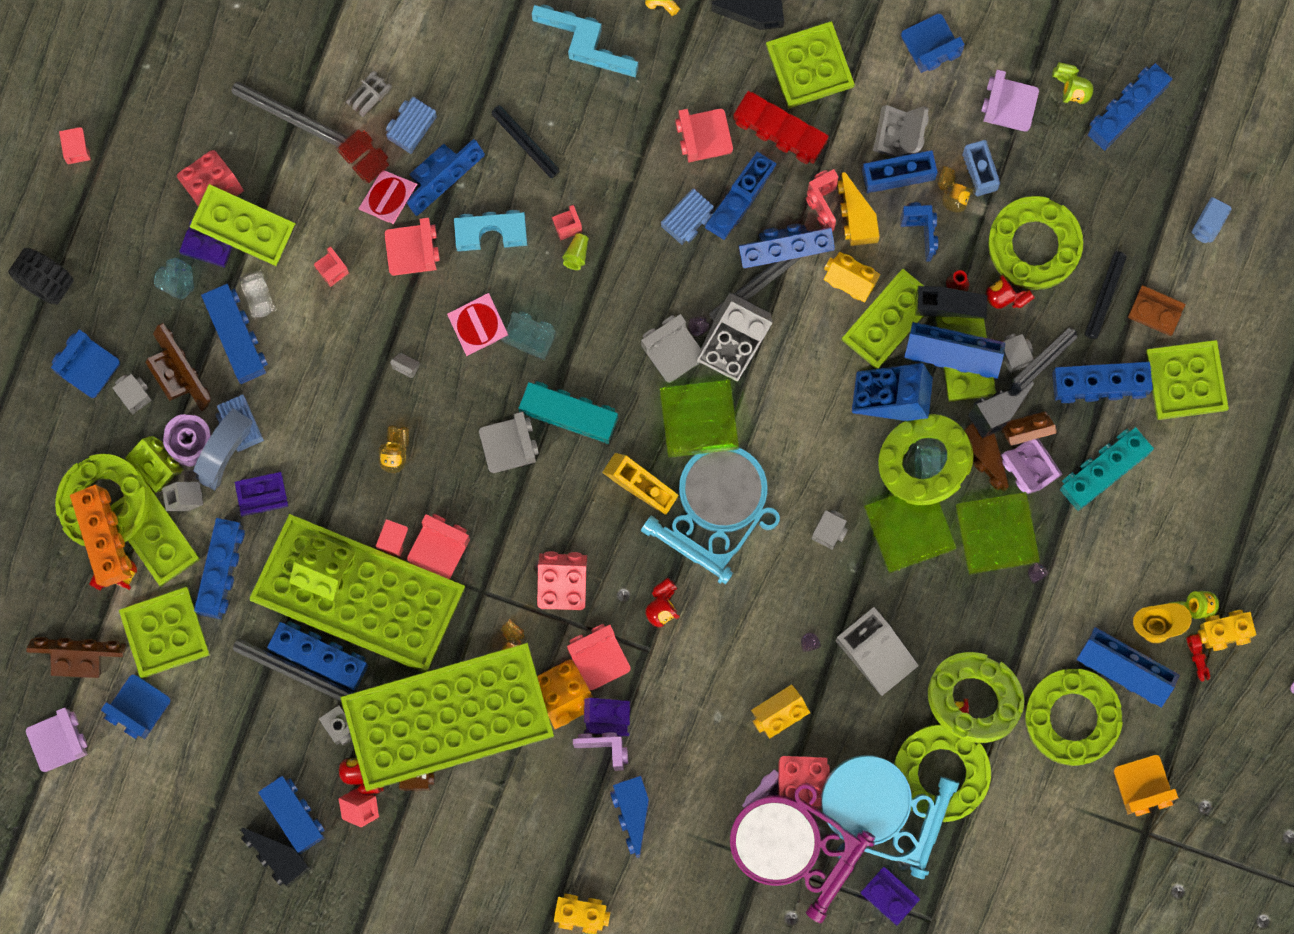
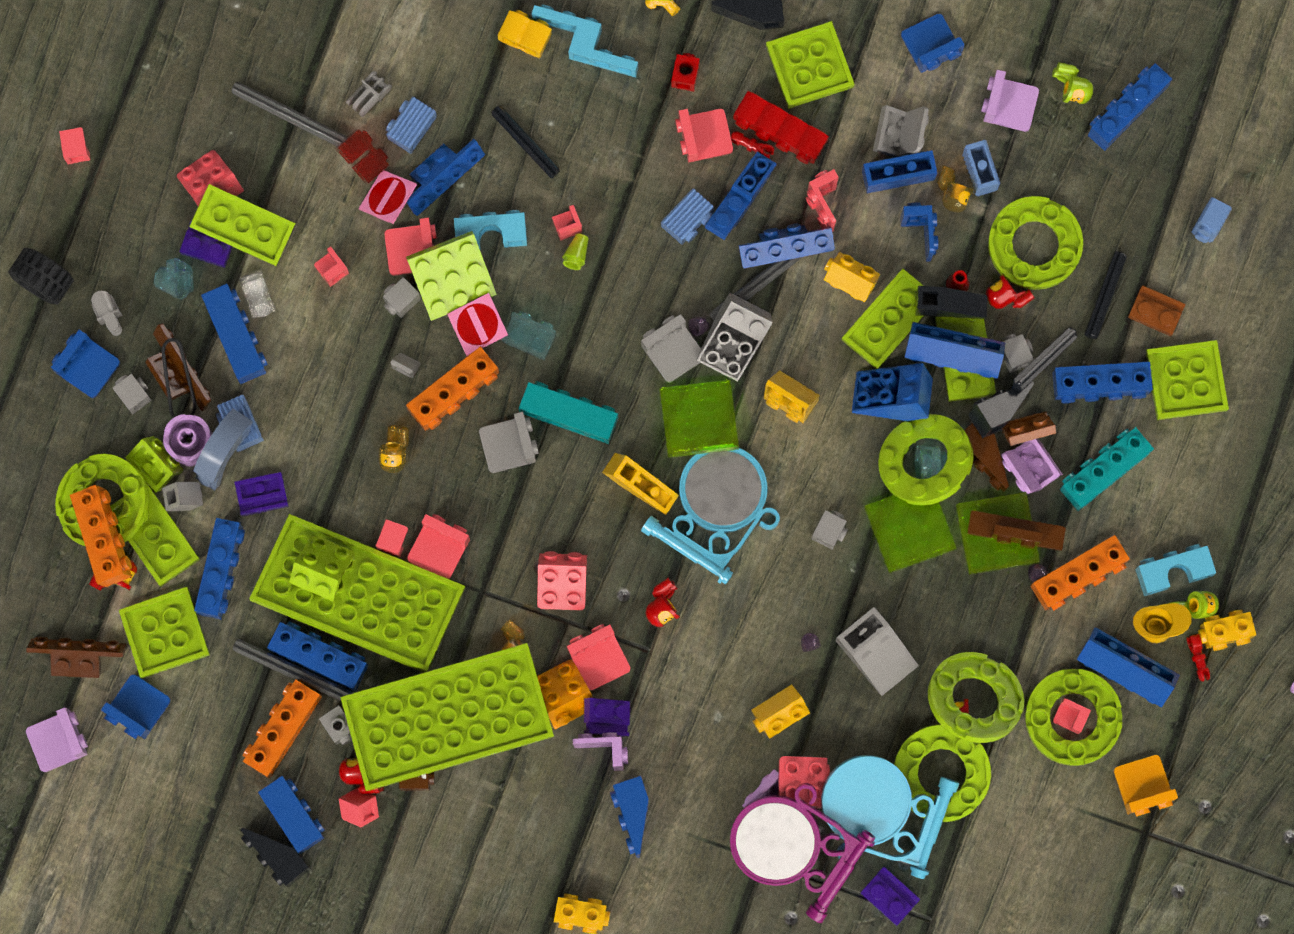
yellow slope [837,172,880,246] -> none
none -> light grey arm [91,290,123,336]
none -> black piece [161,338,196,418]
none -> orange brick [243,679,322,779]
none -> light grey brick [383,277,421,318]
none -> lime plate [406,231,497,321]
none -> orange brick [406,346,499,431]
none -> yellow brick [498,10,552,58]
none -> red brick [671,53,700,92]
none -> red piece [731,131,775,159]
none -> yellow slope [764,370,820,424]
none -> reddish brown bracket [967,511,1066,551]
none -> orange brick [1030,535,1130,611]
none -> coral panel [1053,698,1091,734]
none -> medium azure arch [1135,544,1216,596]

